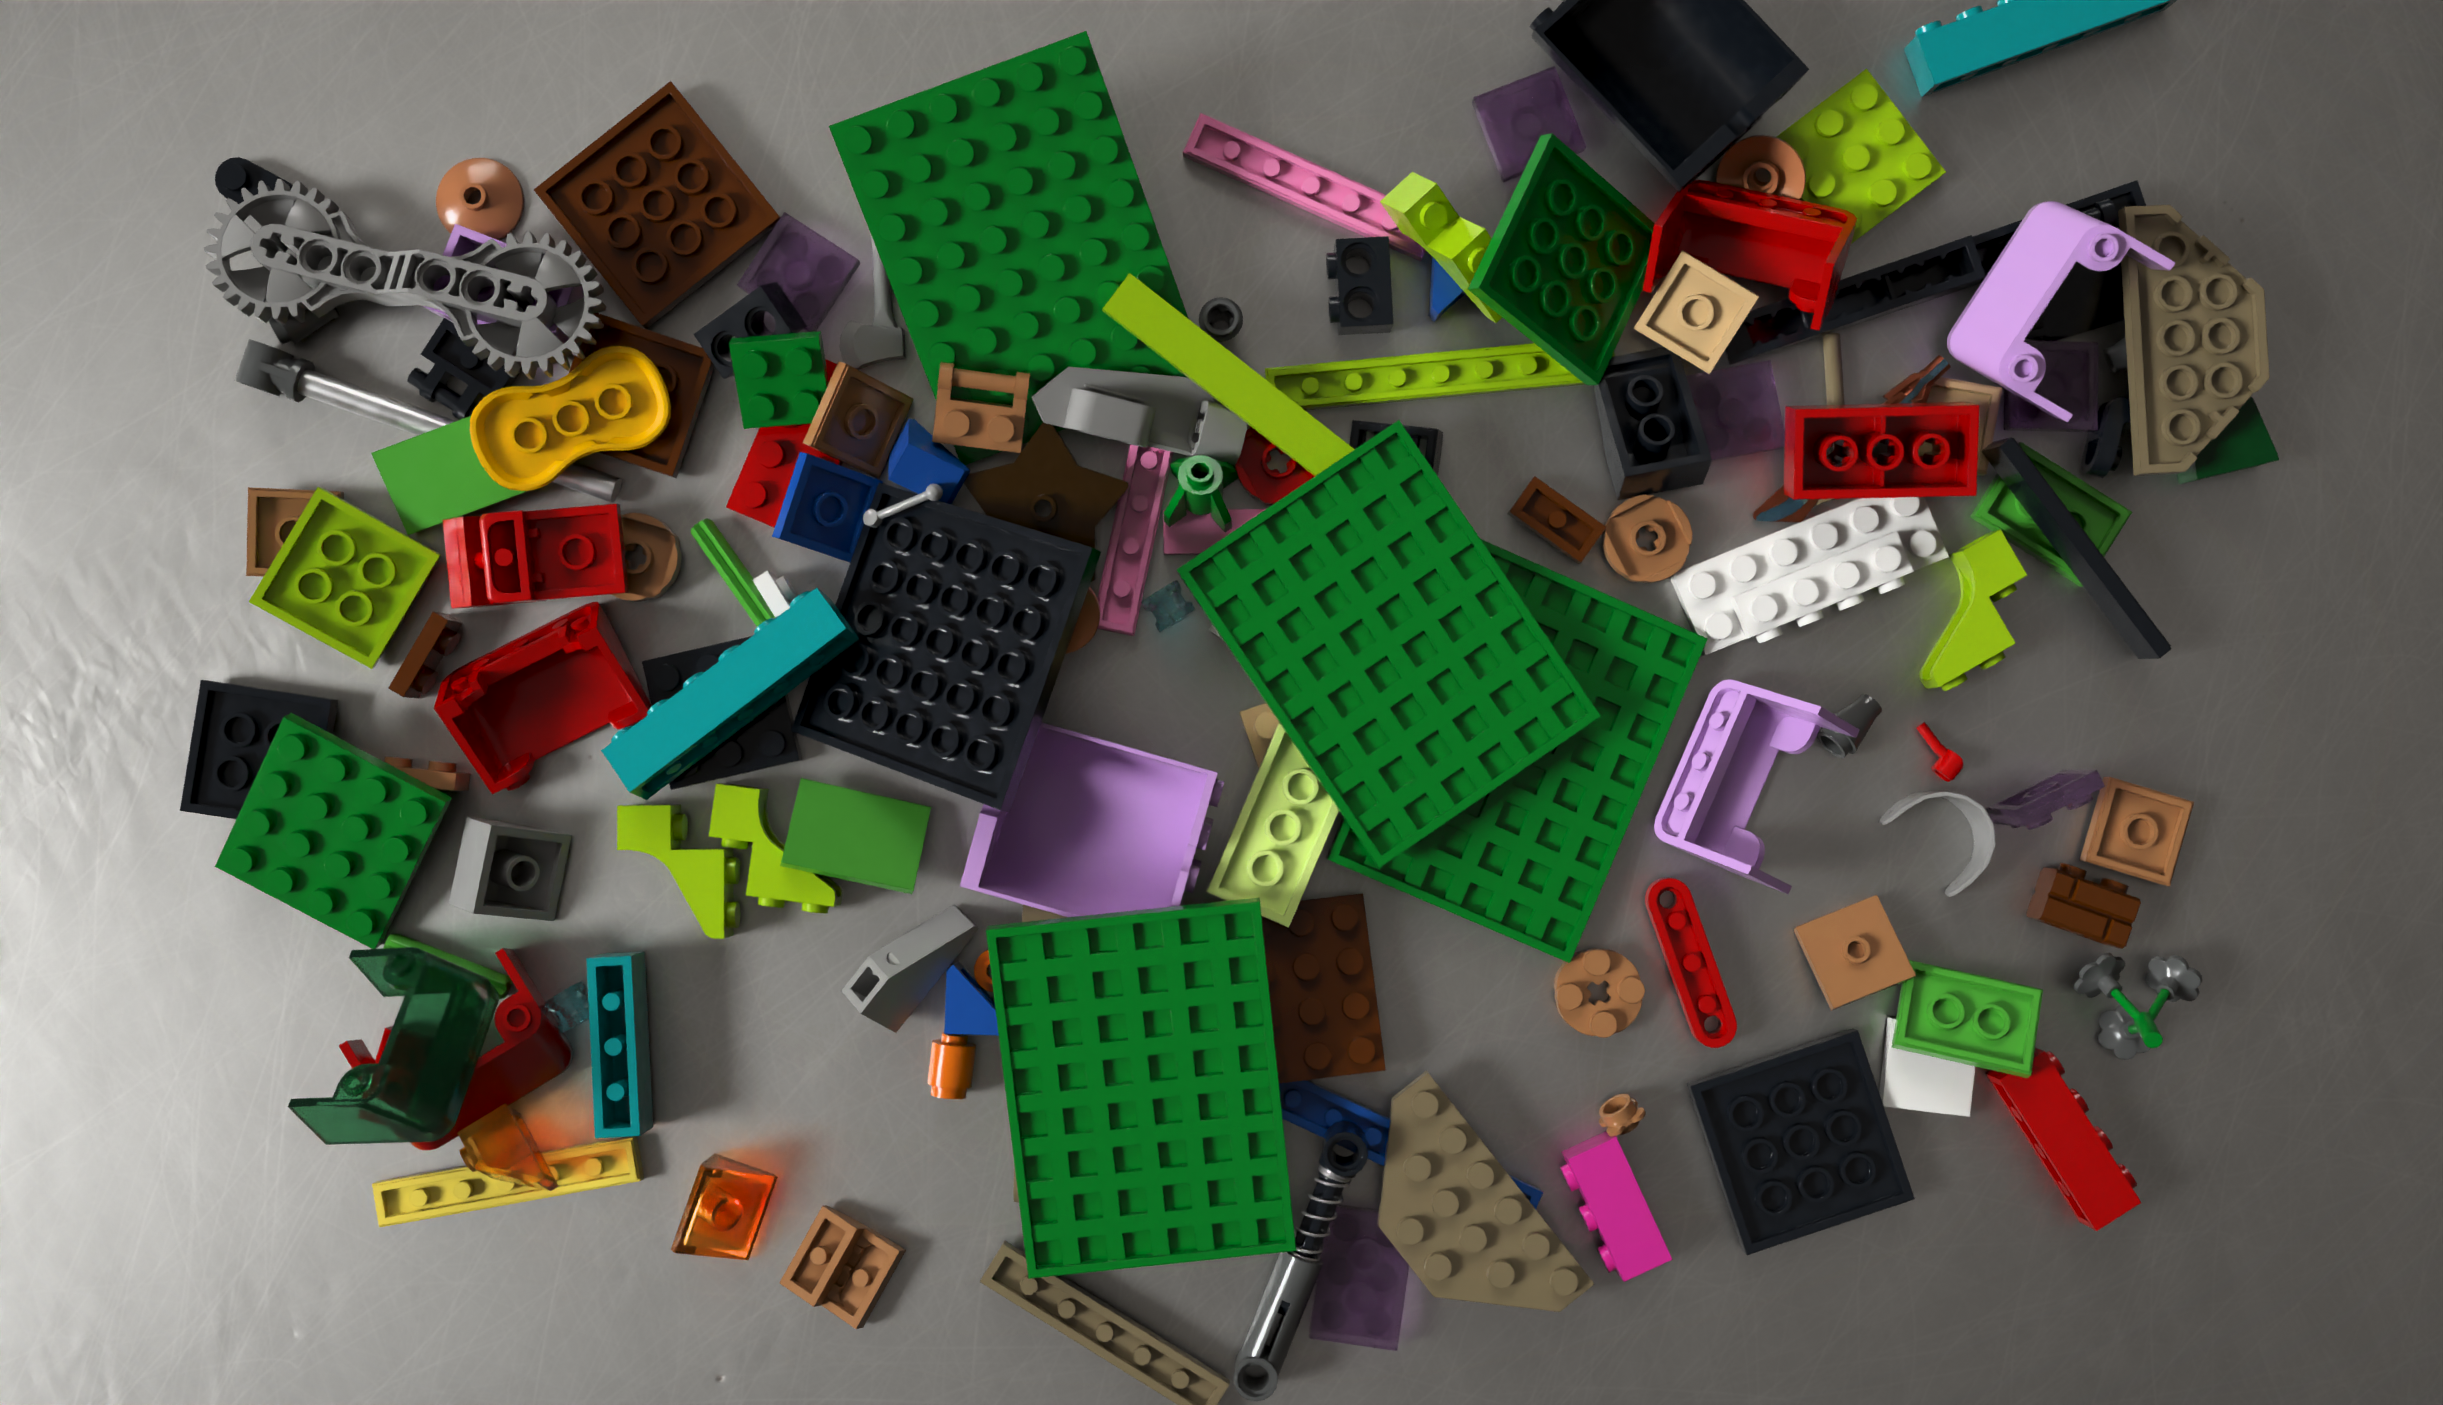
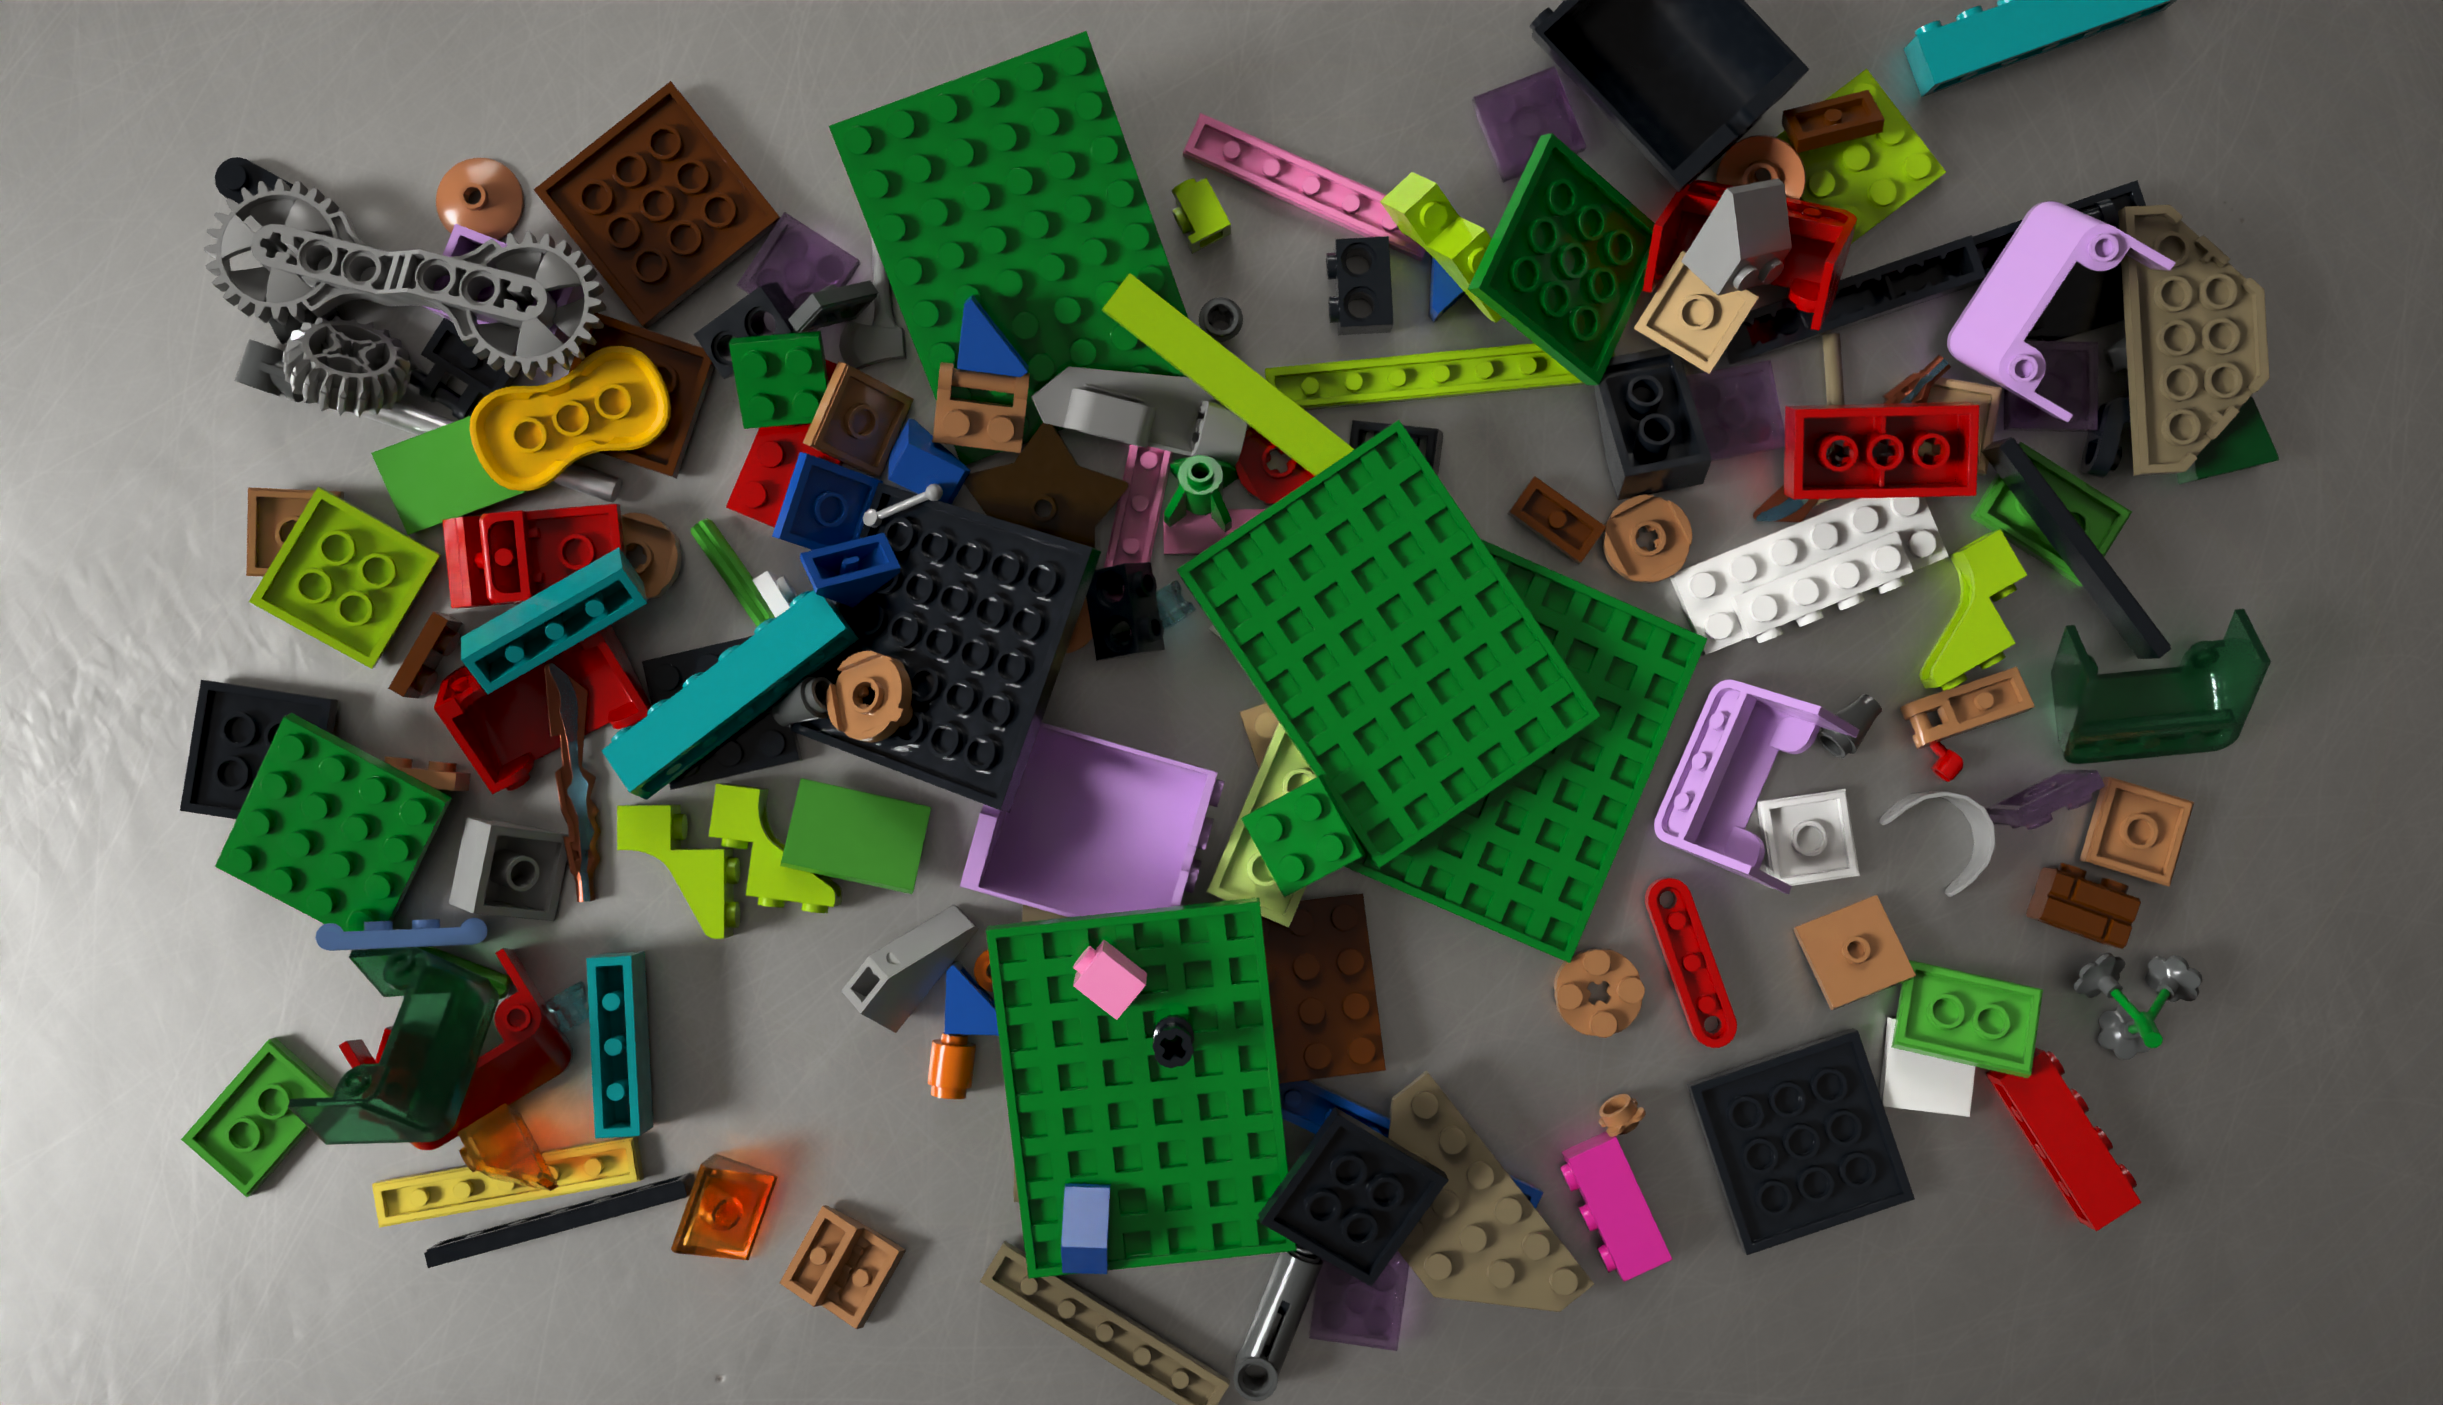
none -> bright green tile [181,1038,340,1197]
none -> light grey gear [282,315,411,418]
none -> medium blue plate [315,918,488,951]
none -> black tile [424,1173,698,1268]
none -> teal brick [461,547,647,694]
none -> copper sword [544,663,601,902]
none -> dark grey cone [772,676,831,726]
none -> dark grey plate [788,280,879,333]
none -> blue slope [800,533,901,608]
none -> medium nougat plate [826,651,913,743]
none -> blue slope [957,295,1029,377]
none -> slope [1061,1183,1110,1274]
none -> bright pink brick [1073,940,1147,1020]
none -> black brick [1086,562,1165,661]
none -> black bush [1153,1015,1194,1068]
none -> lime brick [1172,177,1231,254]
none -> green plate [1241,774,1365,897]
none -> black plate [1258,1107,1449,1287]
none -> light grey slope [1681,178,1792,295]
none -> white tile [1756,789,1860,889]
none -> reddish brown plate [1782,90,1884,153]
none -> medium nougat plate [1900,666,2035,749]
none -> clear green windscreen [2051,609,2271,764]

